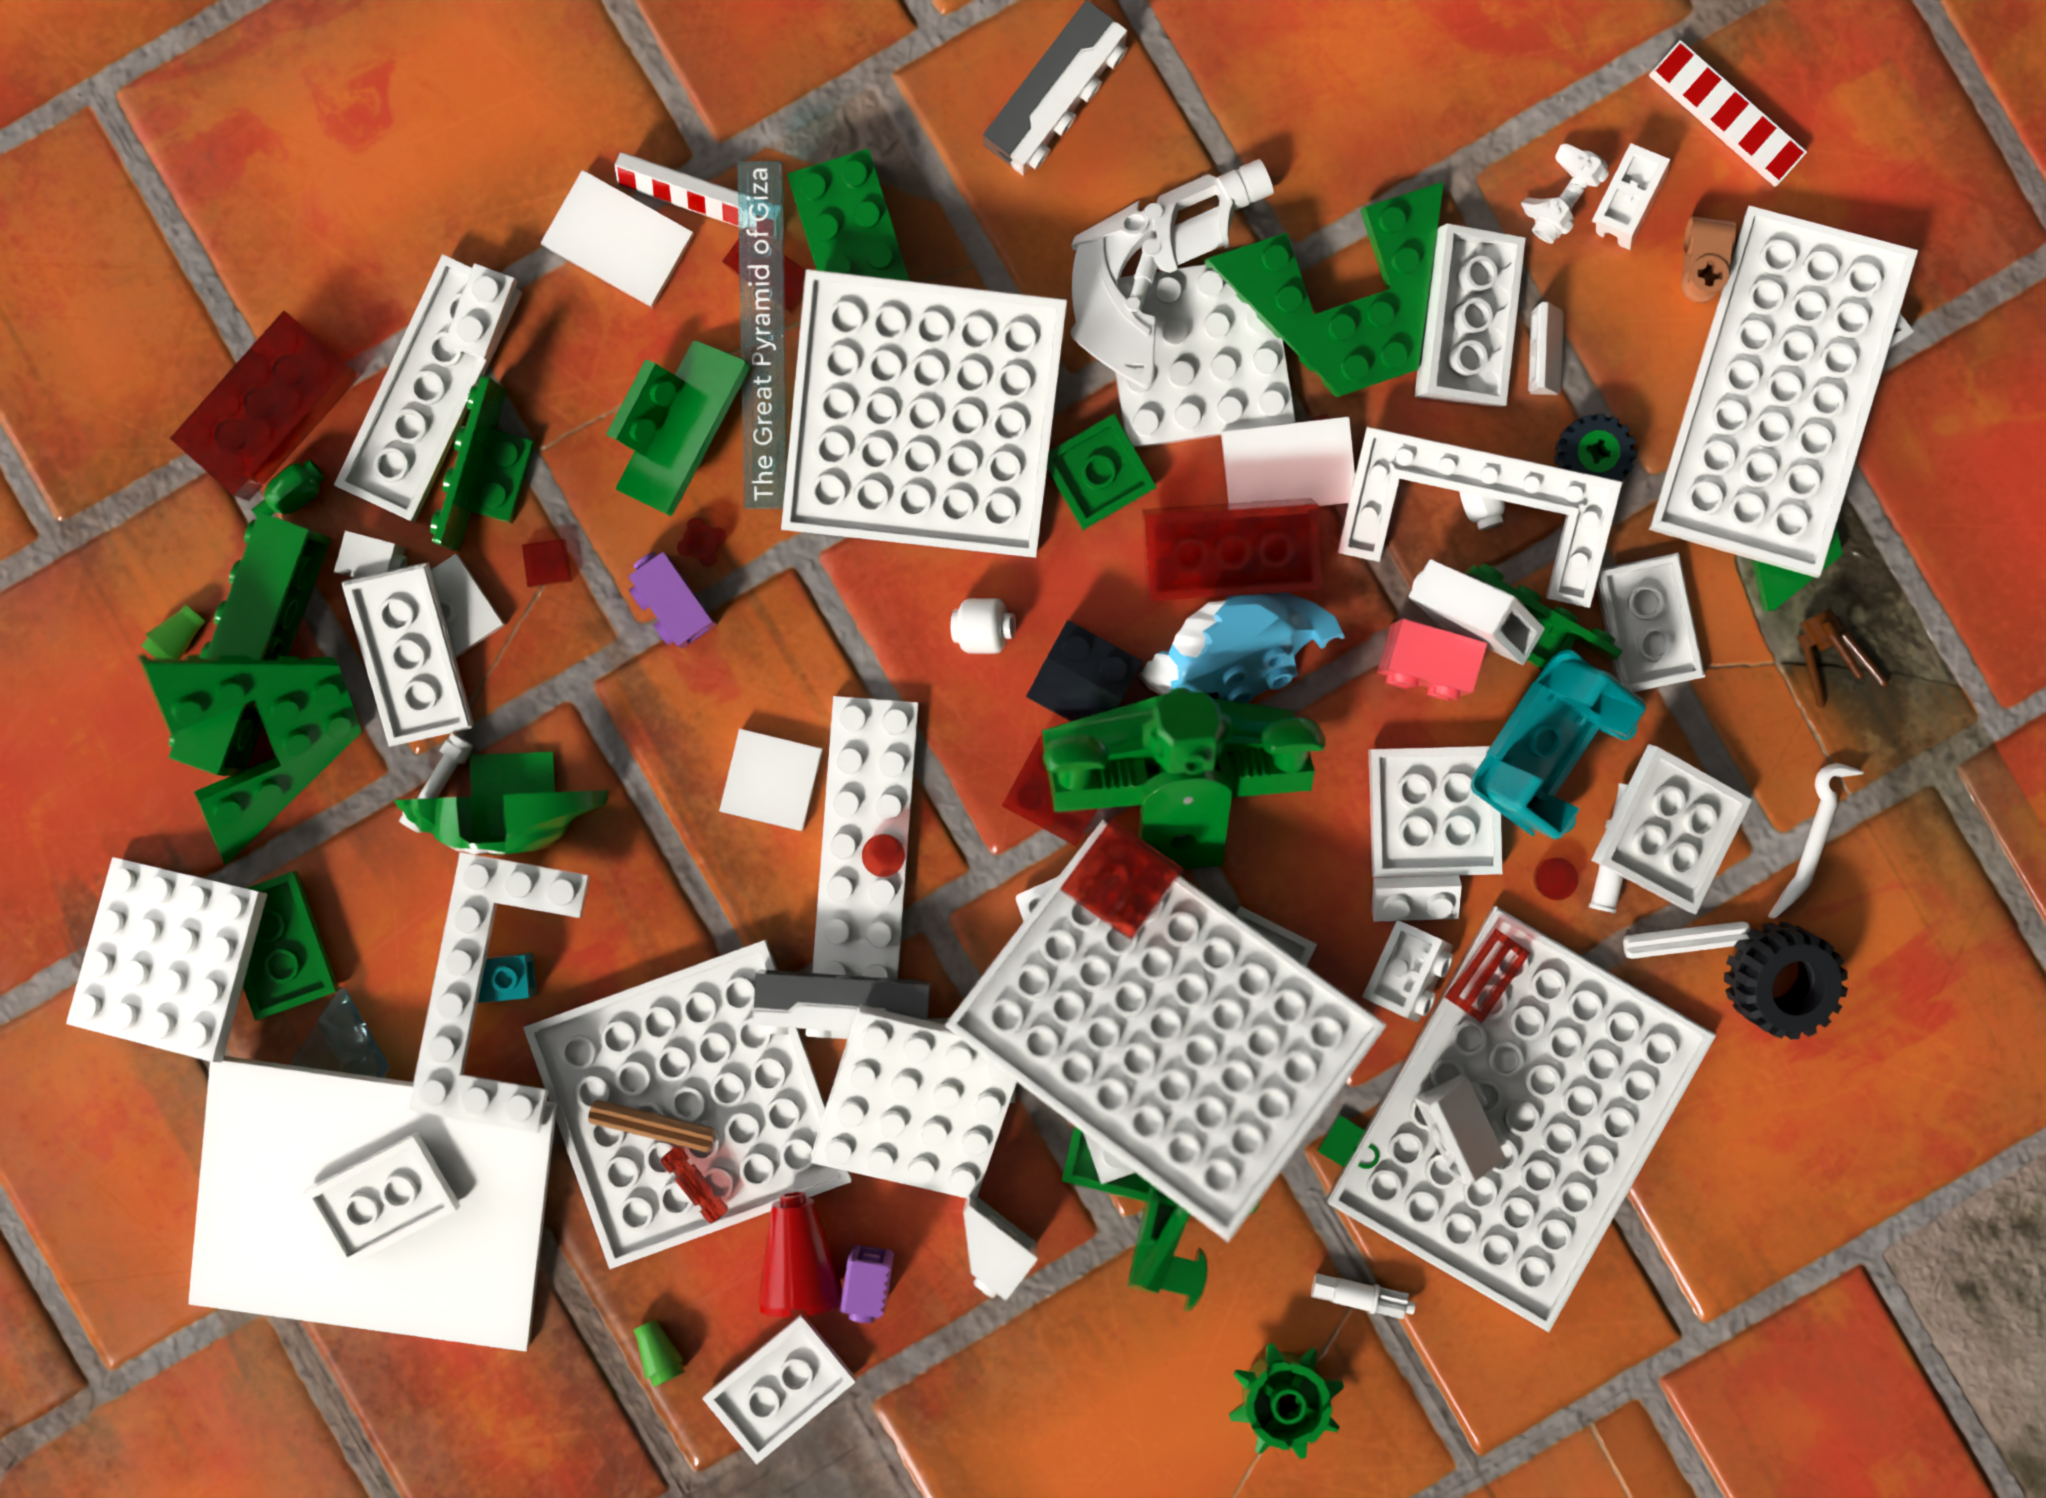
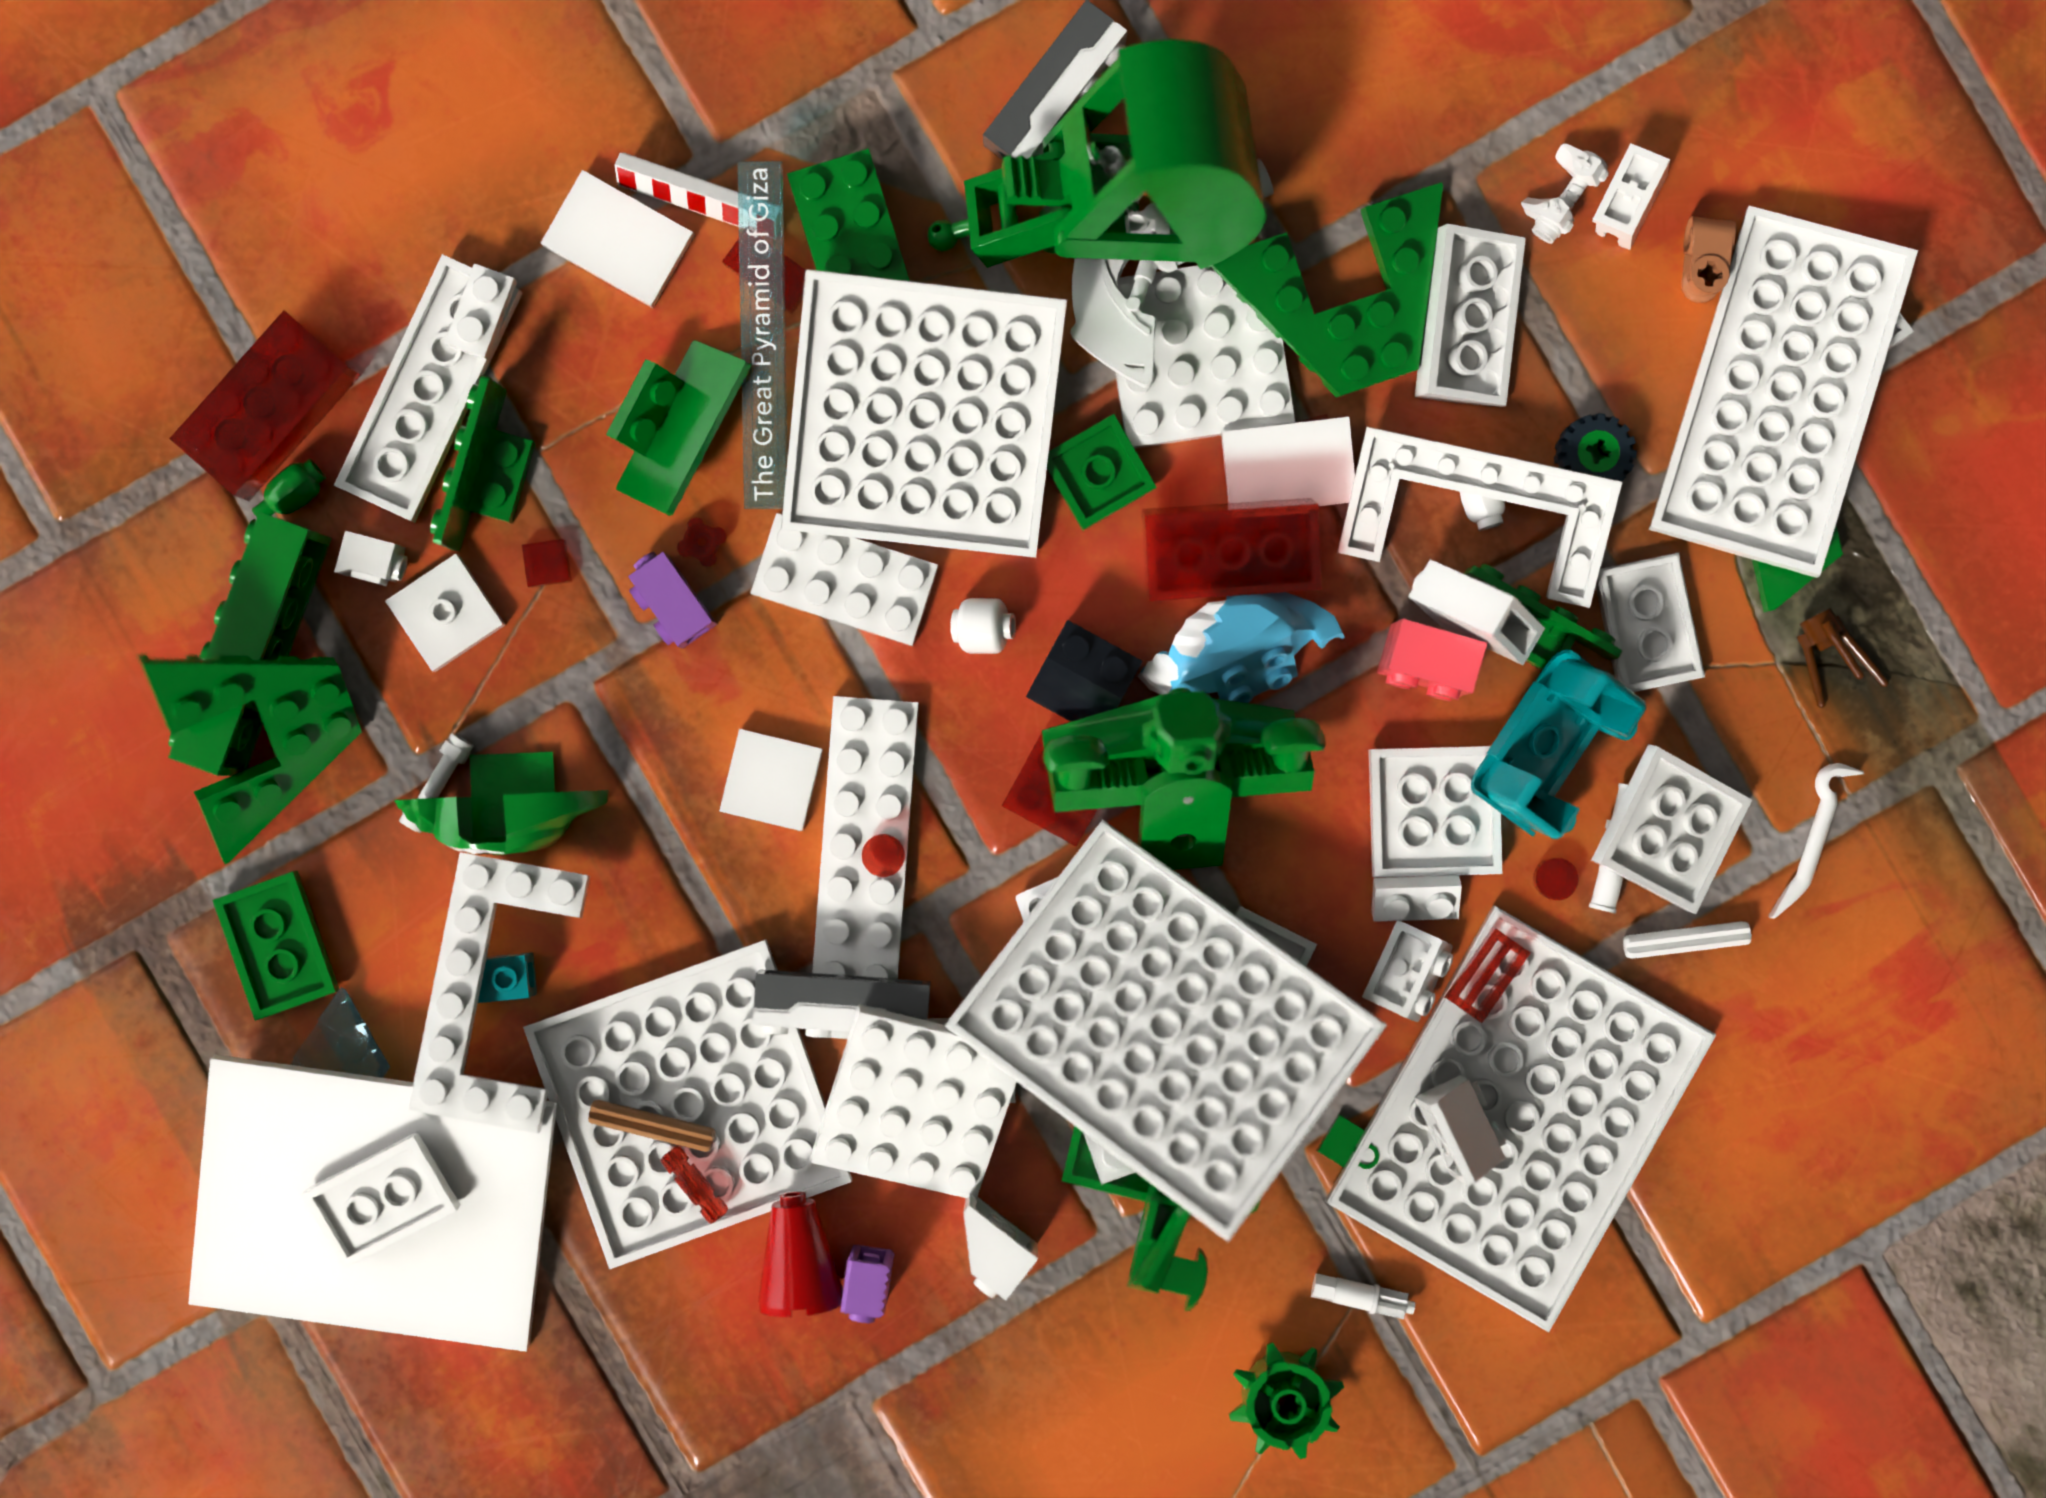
white plate [66,857,267,1063] -> none
bright green cone [141,605,206,659] -> none
white tile [342,562,474,747] -> none
bright green cone [633,1319,685,1387] -> none
white plate [702,1312,857,1465] -> none
clear red plate [1060,819,1183,942] -> none
white slope [1528,302,1564,395] -> none
tile [1649,40,1807,187] -> none
black tyre [1724,922,1848,1039] -> none
none -> white plate [750,513,939,646]
none -> green piece [927,39,1266,269]

